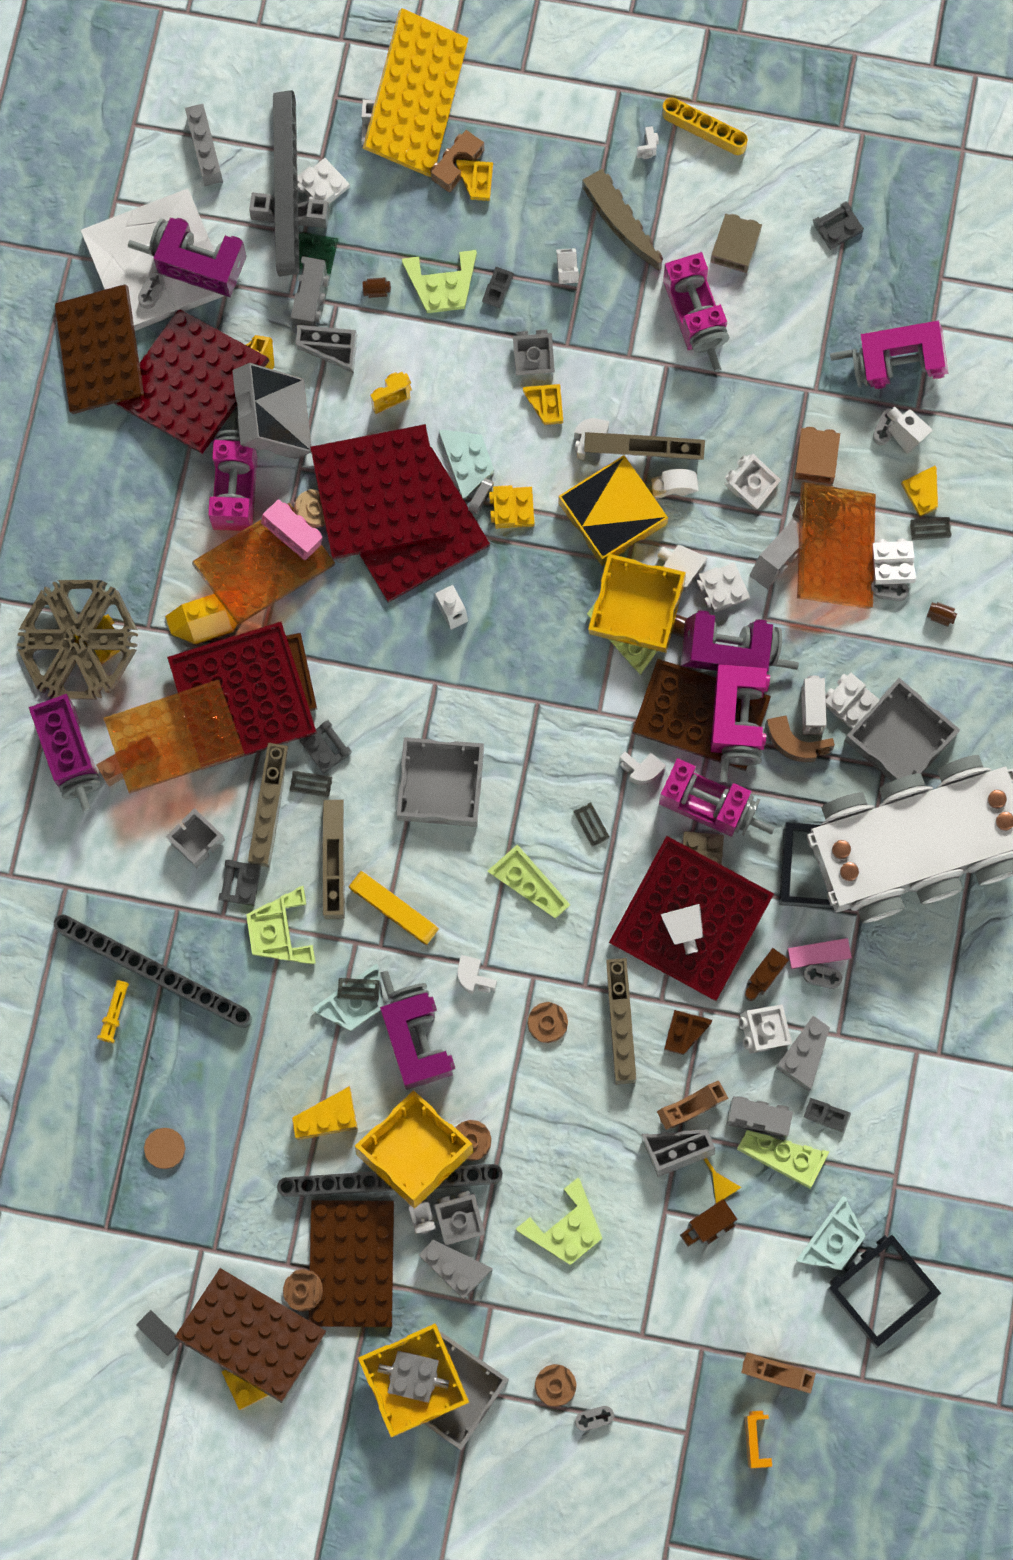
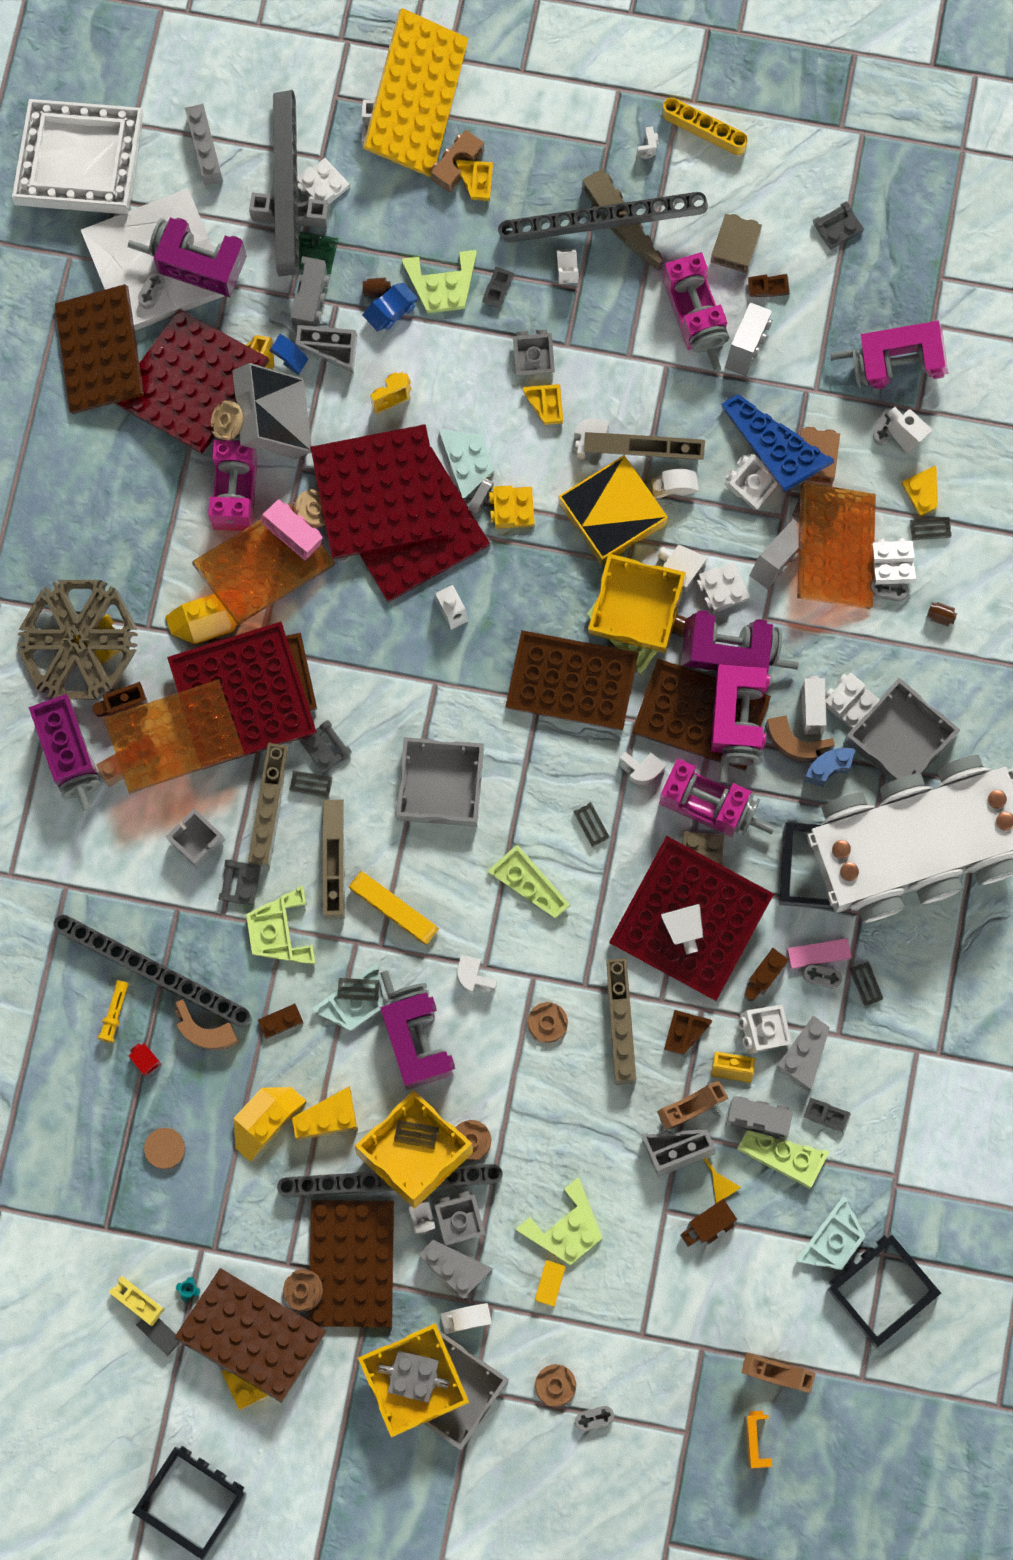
none -> white tile [12,99,144,214]
none -> reddish brown brick [92,682,149,719]
none -> light yellow plate [109,1275,165,1326]
none -> red brick [128,1043,161,1077]
none -> black window [132,1446,247,1560]
none -> medium nougat arch [174,999,239,1051]
none -> teal plate [176,1277,200,1302]
none -> tan tile [211,400,243,441]
none -> yellow wedge [234,1087,306,1162]
none -> reddish brown plate [258,1003,304,1039]
none -> blue slope [269,333,308,375]
none -> blue brick [362,283,418,332]
none -> clear smoke tile [394,1120,439,1149]
none -> white brick [441,1303,492,1334]
none -> dark grey beam [498,192,708,243]
none -> reddish brown plate [505,630,639,731]
none -> yellow slope [535,1260,566,1307]
none -> yellow slope [711,1051,755,1083]
none -> blue wing [721,394,834,492]
none -> wedge [725,303,773,376]
none -> reddish brown slope [748,274,790,297]
none -> medium blue brick [804,748,855,787]
none -> clear smoke tile [849,961,883,1007]

